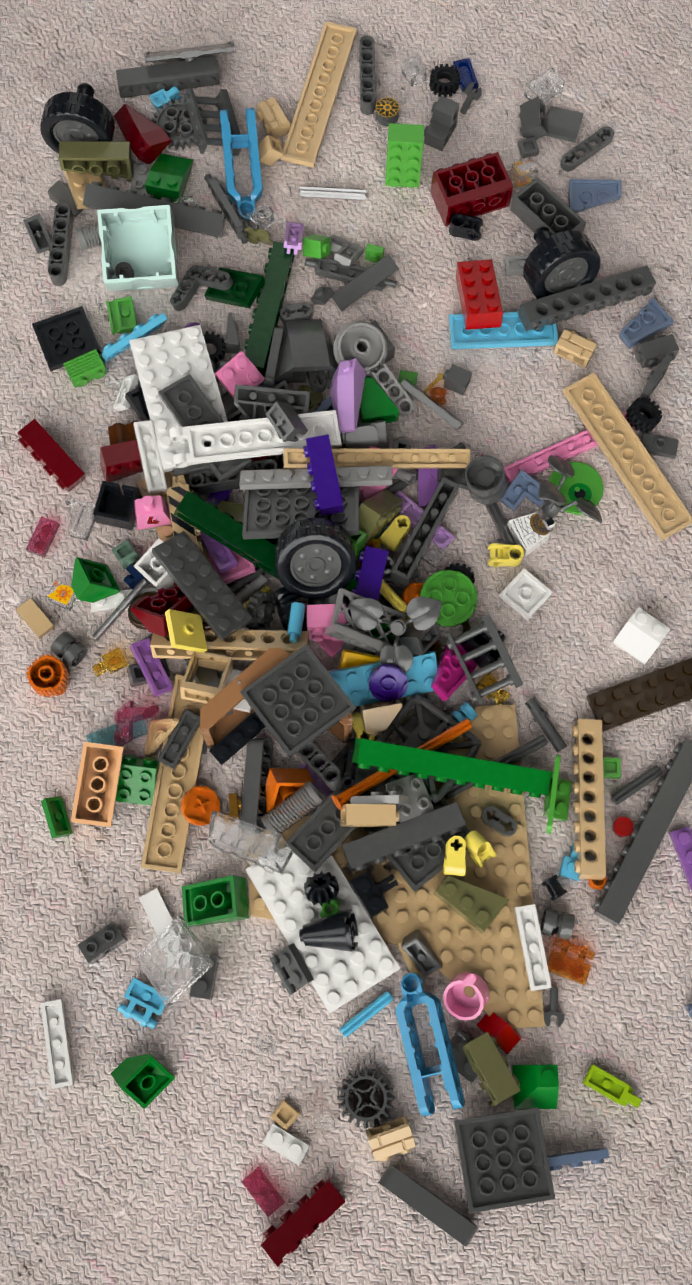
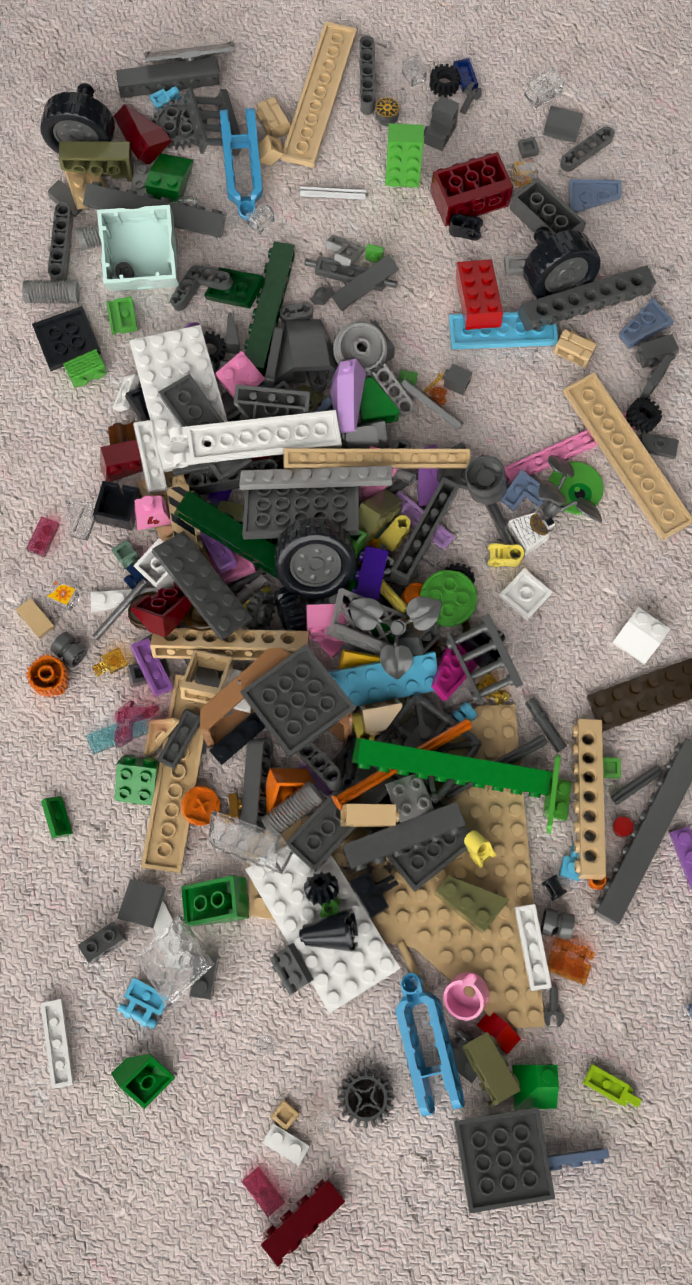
dark red wedge [17,419,85,492] -> none
dark grey slope [23,214,51,254] -> none
green slope [71,557,120,603] -> none
light nougat slope [71,742,124,827] -> none
medium azure plate [100,313,167,364] -> none
light yellow plate [165,609,208,653] -> none
dark grey plate [204,174,249,244] -> none
olive plate [244,227,274,245] -> none
dark grey hinge [265,401,308,442] -> none
lavender hinge [284,222,304,255] -> none
medium azure cylinder [287,602,305,643] -> none
bright green brick [303,234,331,259] -> none
dark purple brick [303,434,344,516] -> none
medium azure axle [340,991,393,1037] -> none
light grey hinge [350,791,409,805] -> none
tan brick [365,1116,416,1161] -> none
dark purple tile [368,664,408,702] -> none
dark grey beam [379,1163,479,1247] -> none
dark grey slope [401,930,442,976] -> none
light yellow piece [443,836,466,876] -> none
dark grey beam [481,806,517,837] -> none
dark grey brick [519,97,548,140] -> none
none -> light grey piece [22,280,80,304]
none -> dark grey slope [117,879,166,928]

